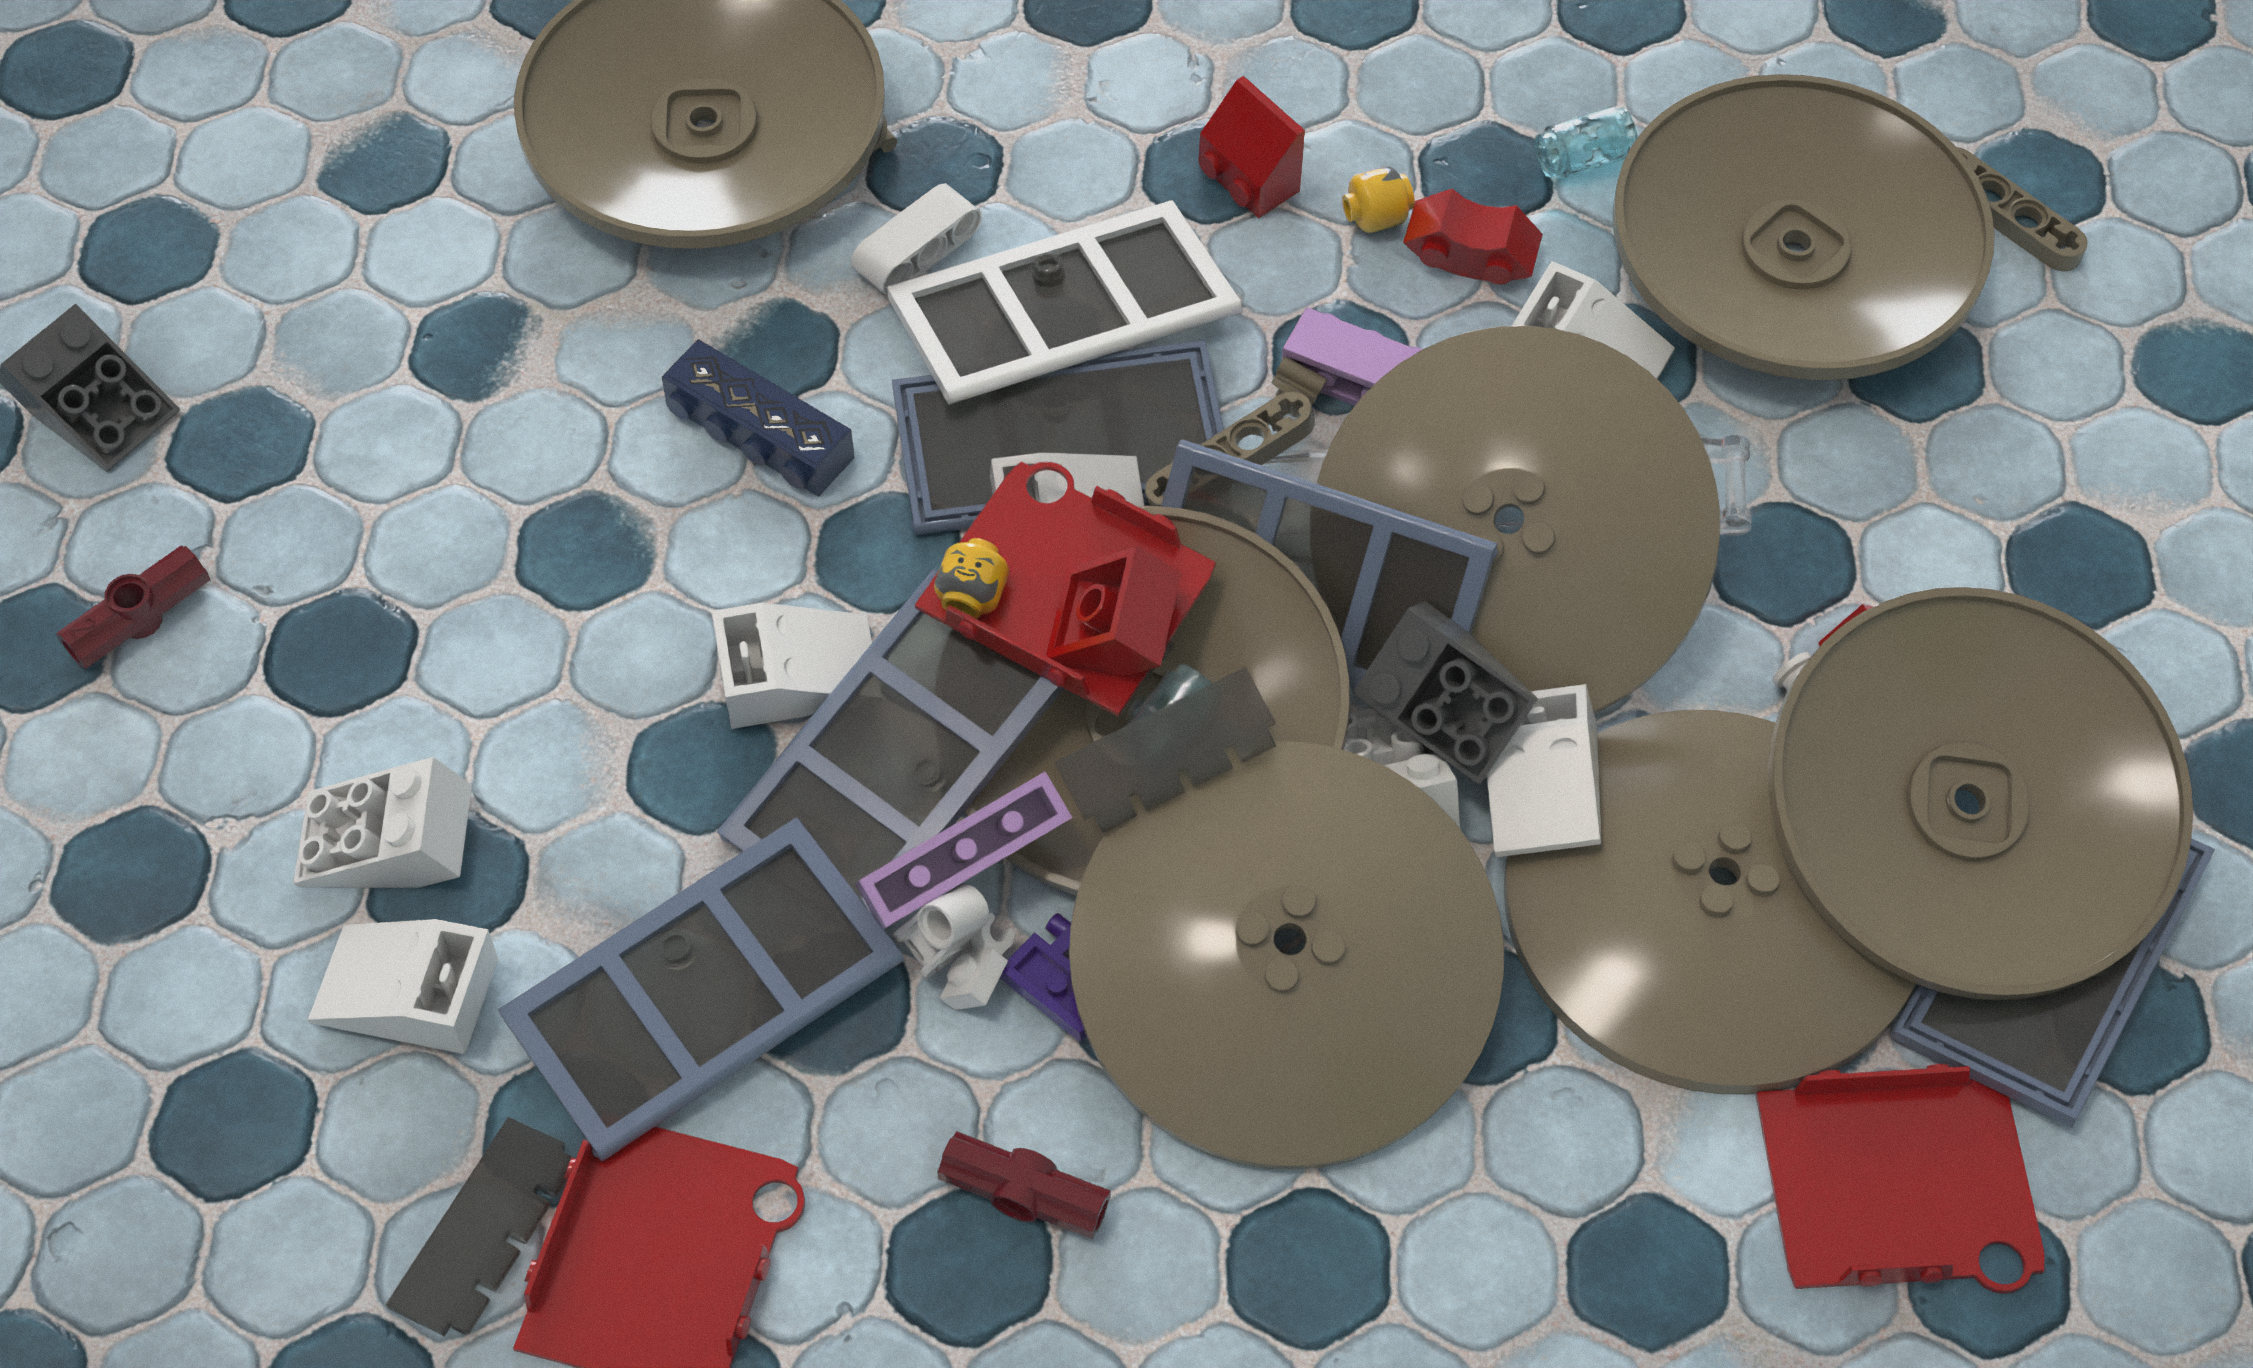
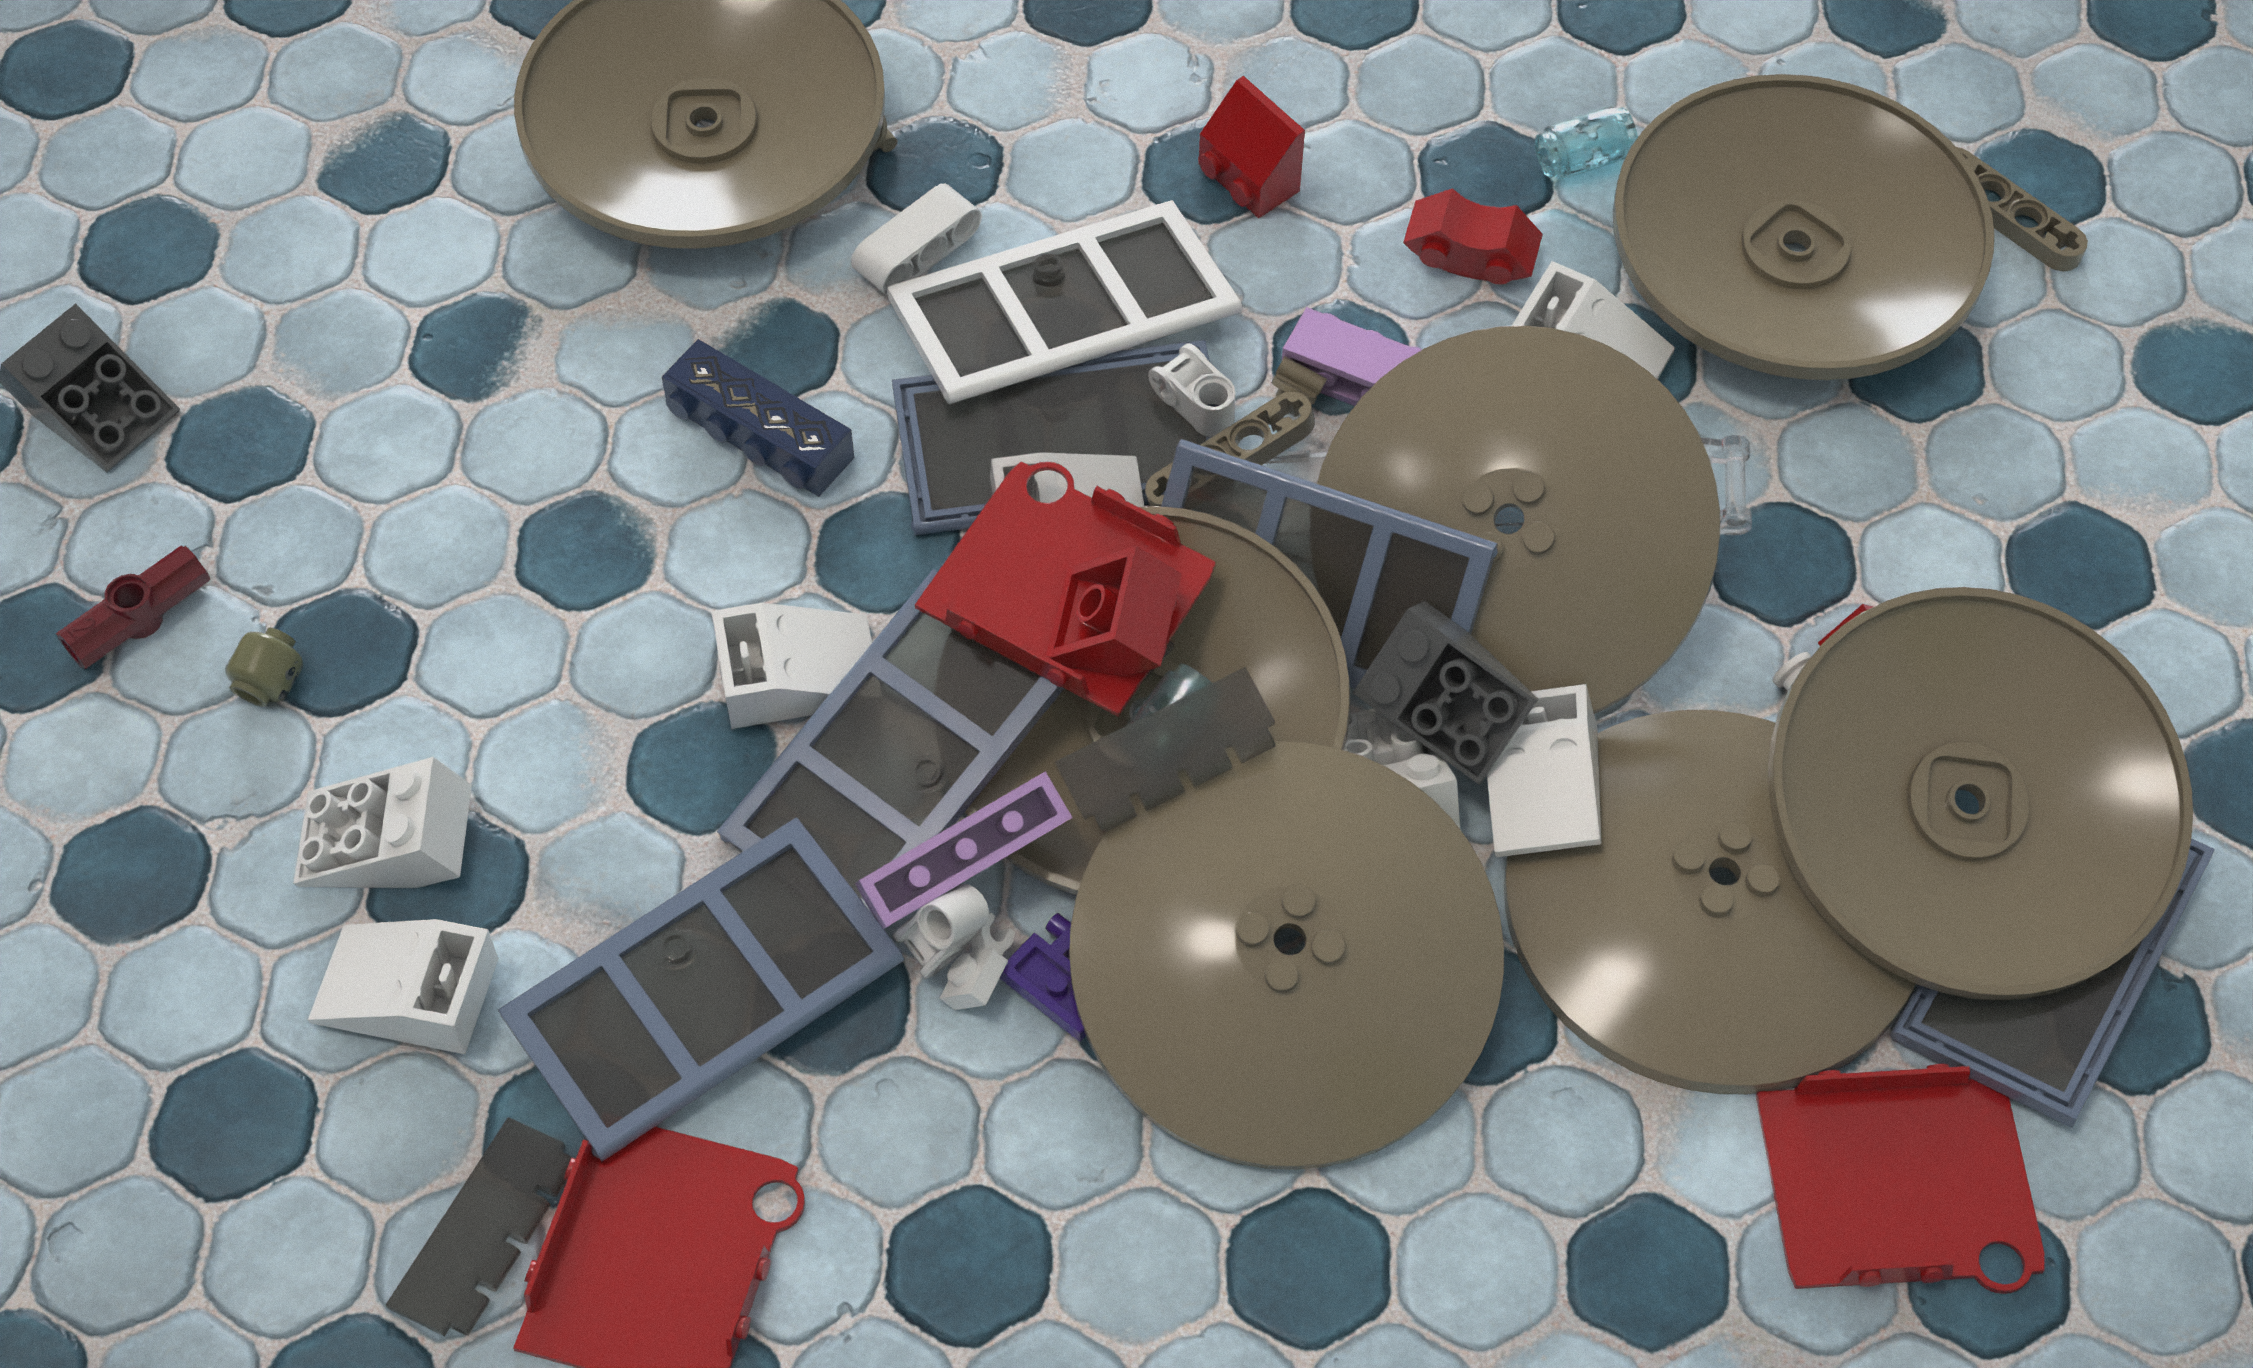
yellow head [934,538,1009,619] -> none
dark red piece [937,1131,1111,1240] -> none
yellow head [1342,167,1415,233] -> none
none -> olive head [225,627,303,707]
none -> white piece [1148,343,1235,437]

